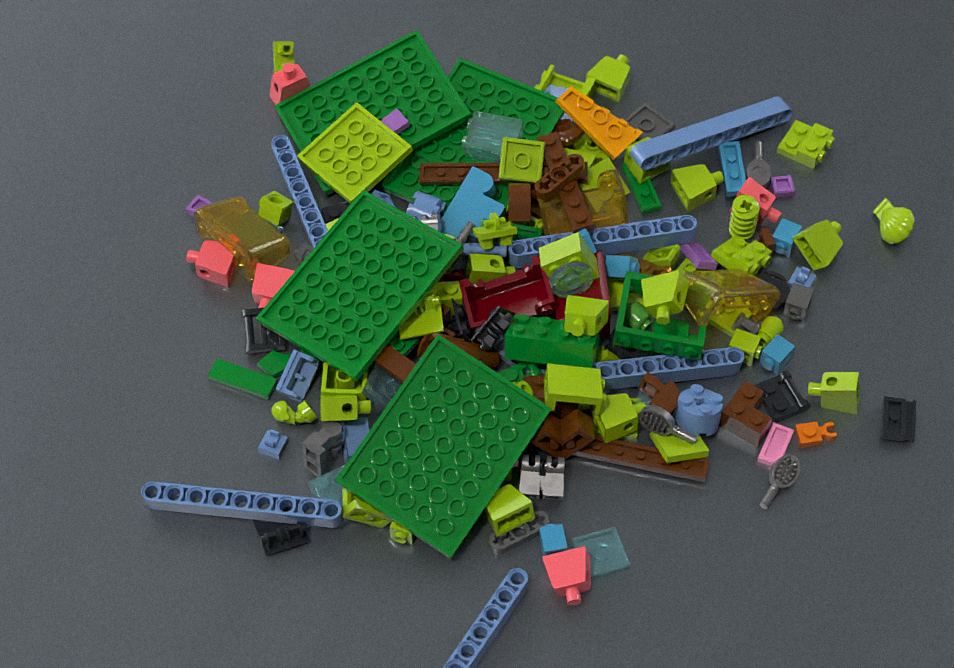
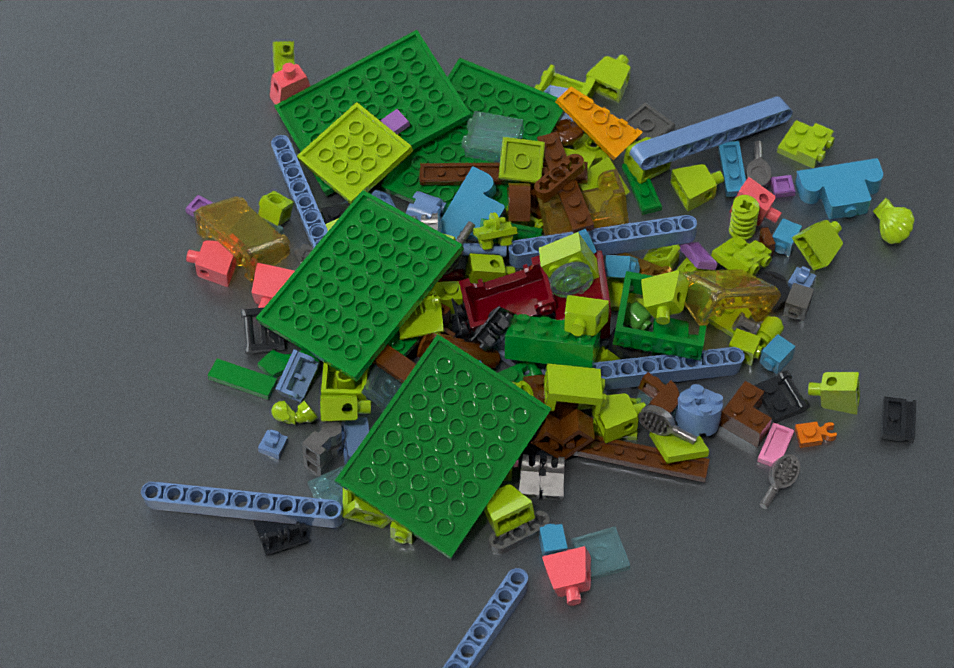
none -> dark azure brick [795,158,883,219]

